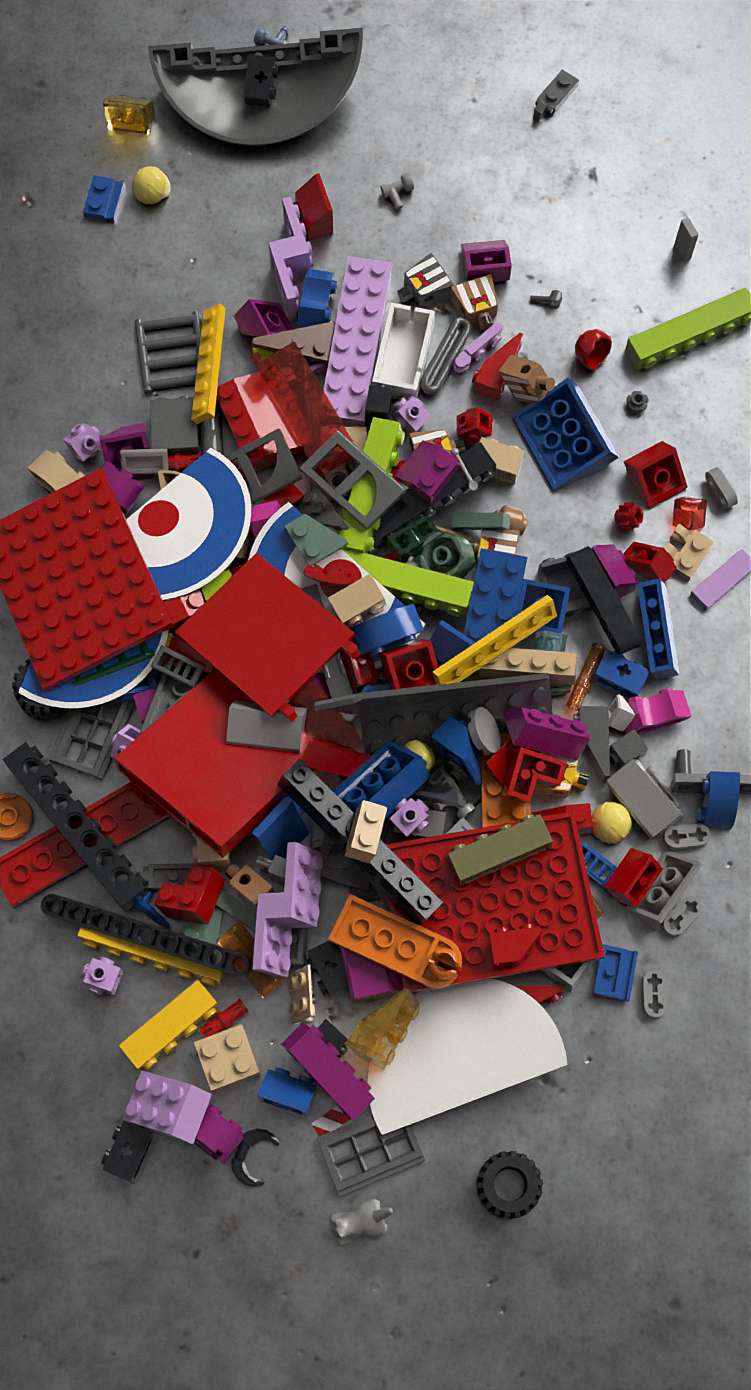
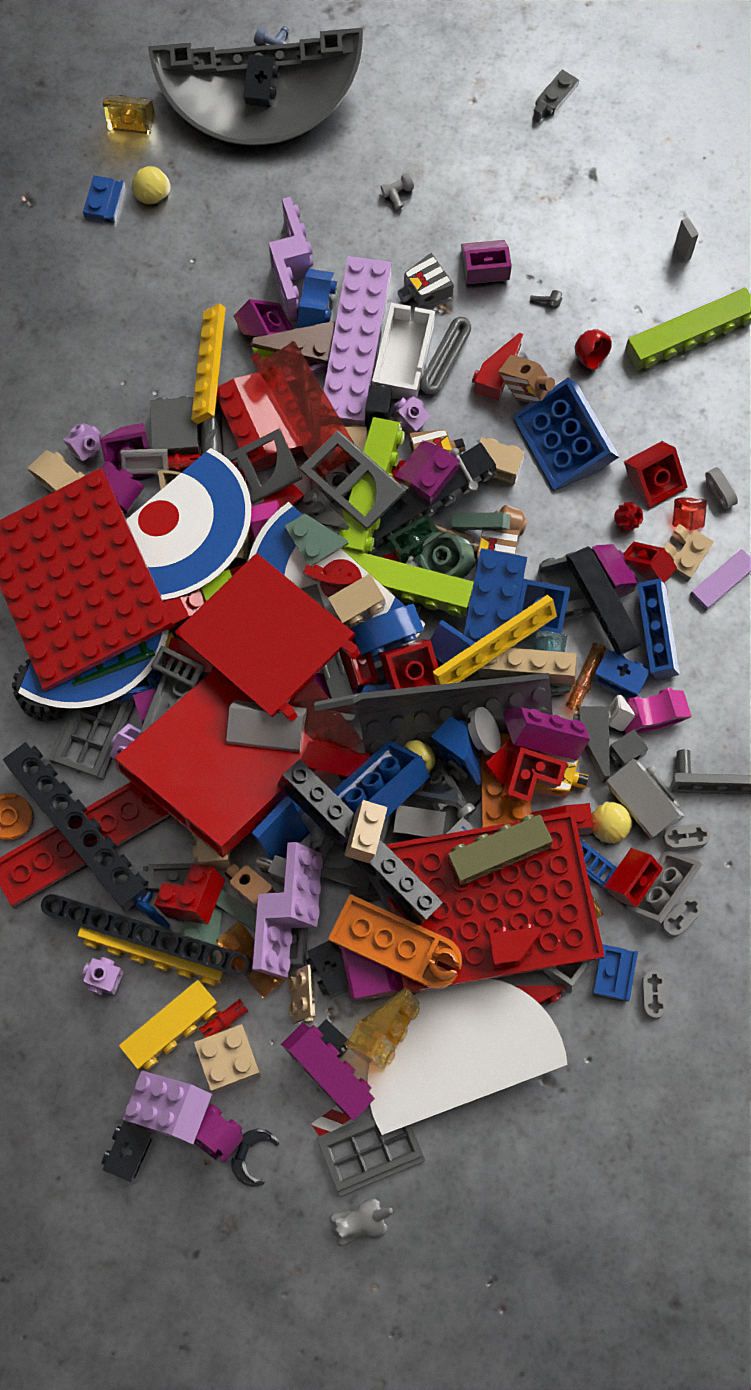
dark grey bar [135,311,202,394] -> none
blue slope [257,1067,317,1117] -> none
red slope [293,173,333,241] -> none
lavender brick [390,798,430,837] -> none
torso [450,274,498,331] -> none
lavender hinge [453,322,504,375] -> none
red brick [456,407,492,443] -> none
black tyre [476,1151,543,1219] -> none
dark grey plate [626,391,649,413] -> none
blue brick [698,771,740,829] -> none

